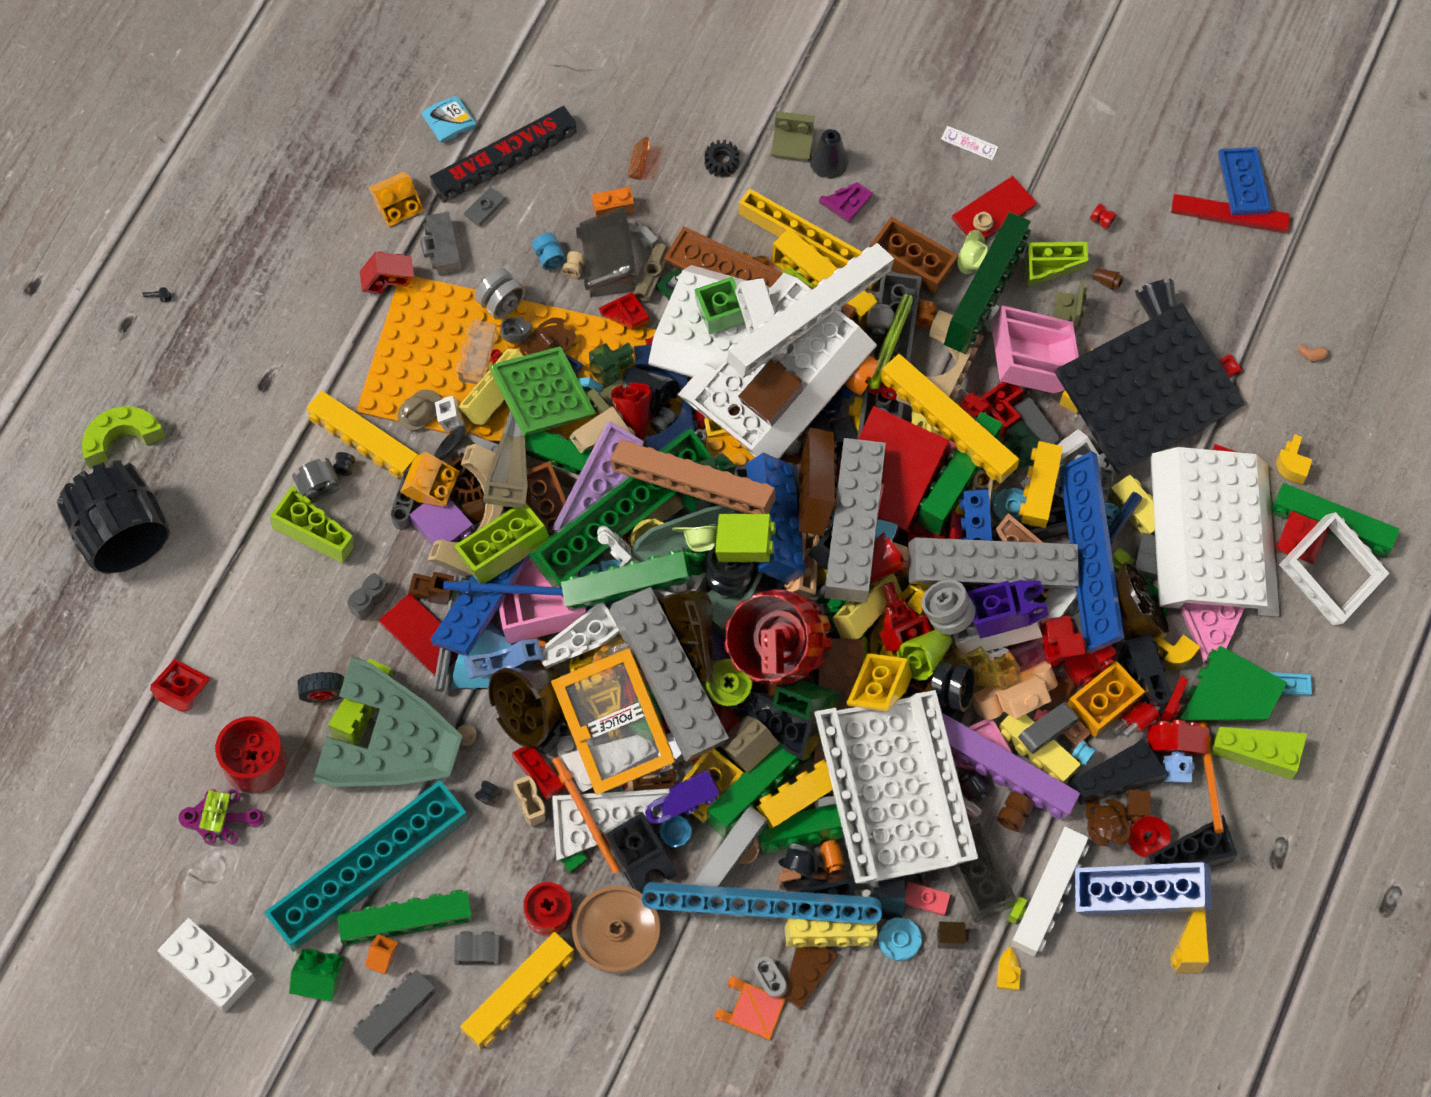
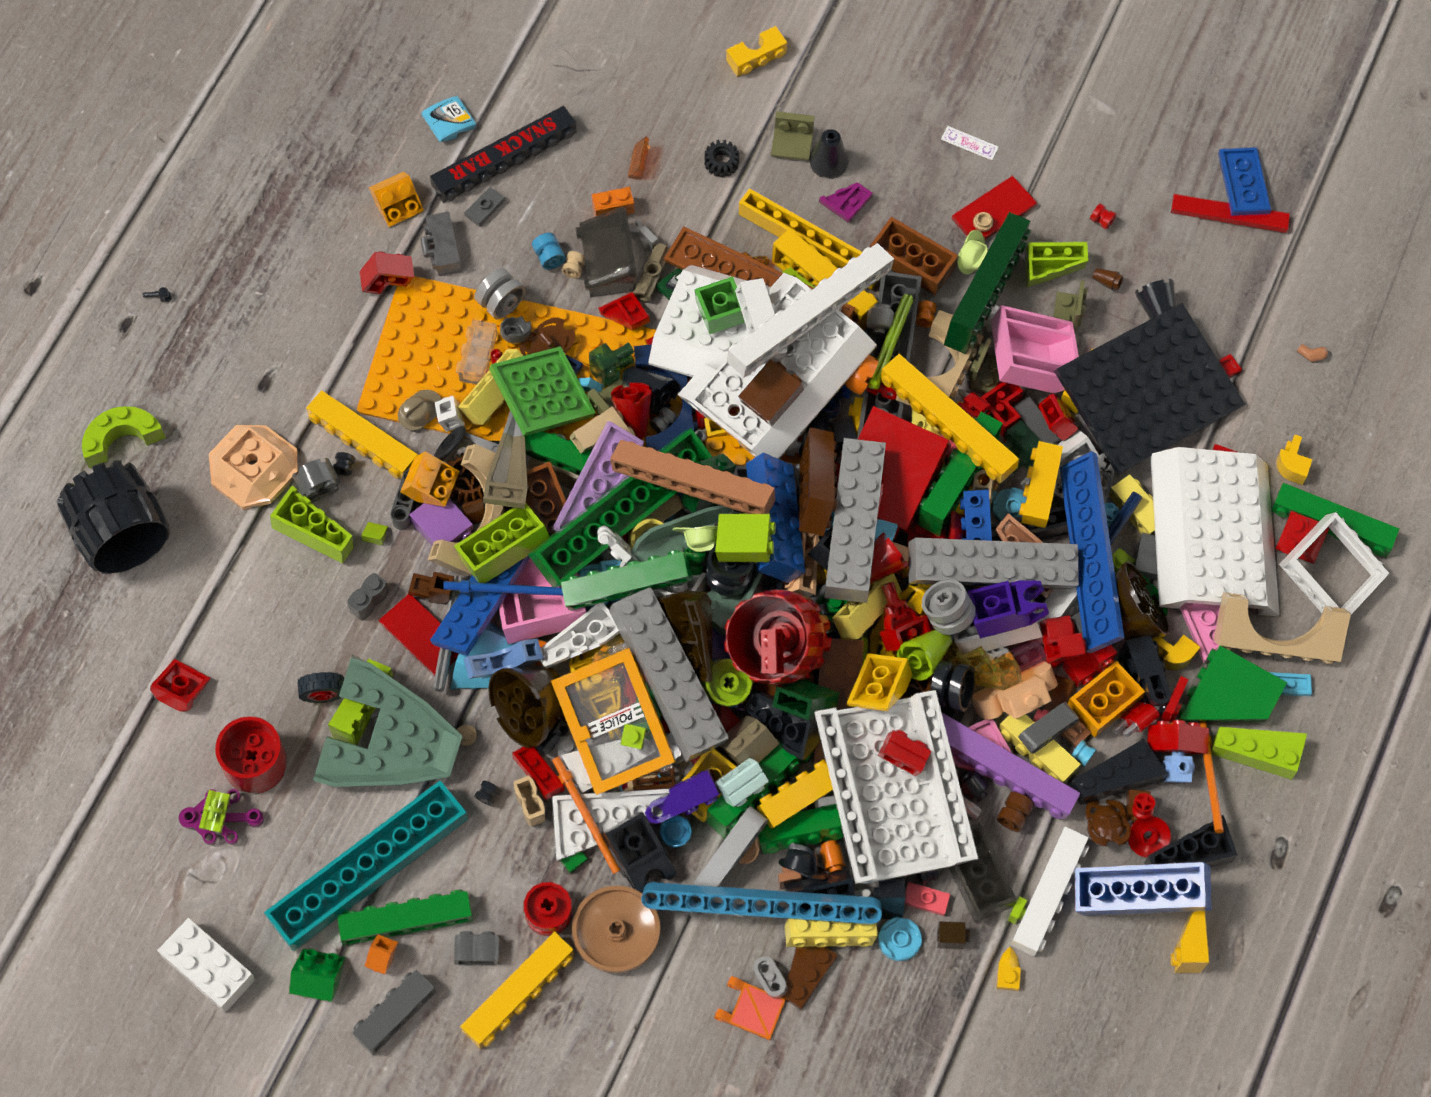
none -> light nougat piece [209,425,298,510]
none -> lime slope [361,522,388,546]
none -> lime plate [620,724,647,749]
none -> light aqua brick [715,758,768,807]
none -> yellow arch [726,26,787,77]
none -> red brick [878,730,931,777]
none -> olive bracket [968,338,999,394]
none -> red brick [1038,393,1078,441]
none -> red wheel [1132,793,1155,820]
none -> tan arch [1214,592,1351,664]

